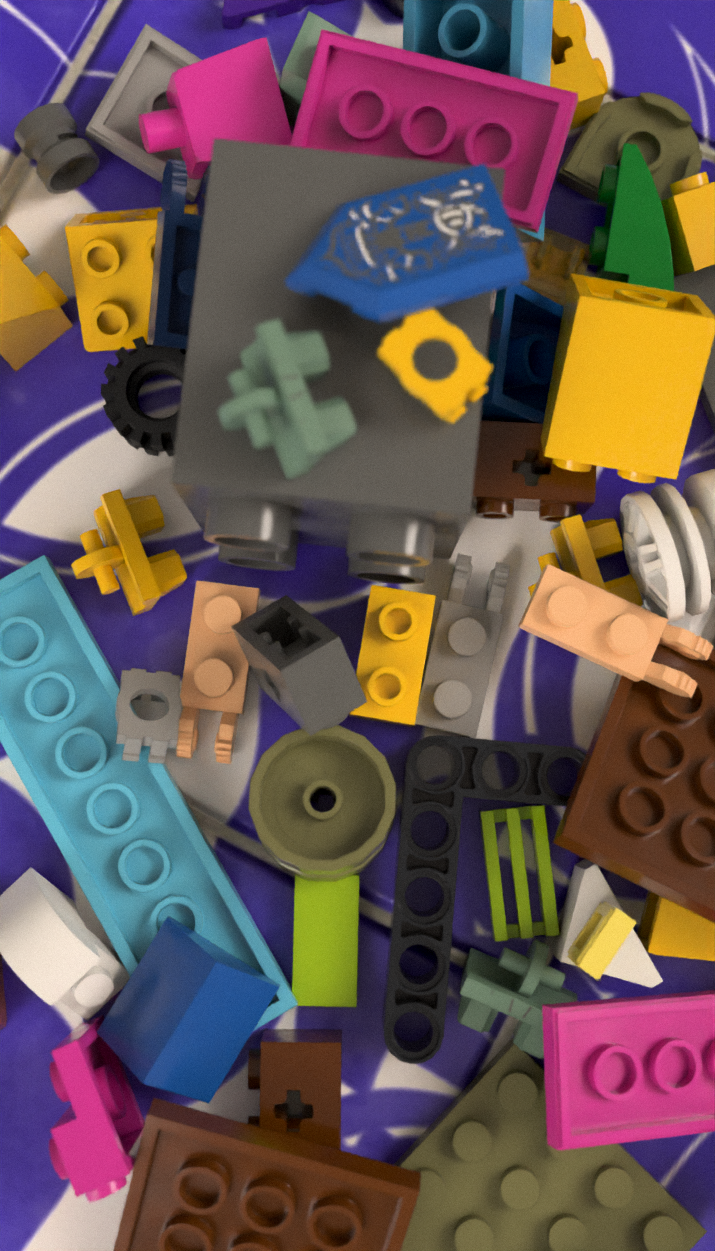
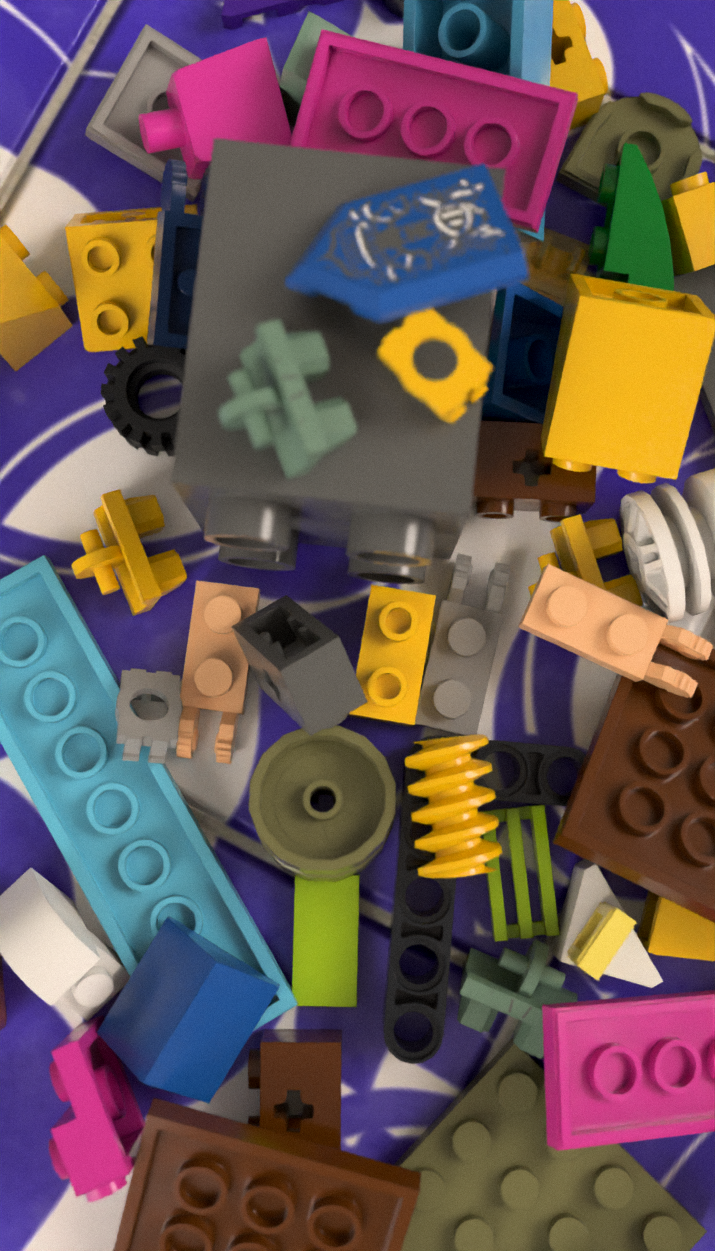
dark grey wheel [14,103,100,194] -> none
none -> yellow piece [405,734,502,878]

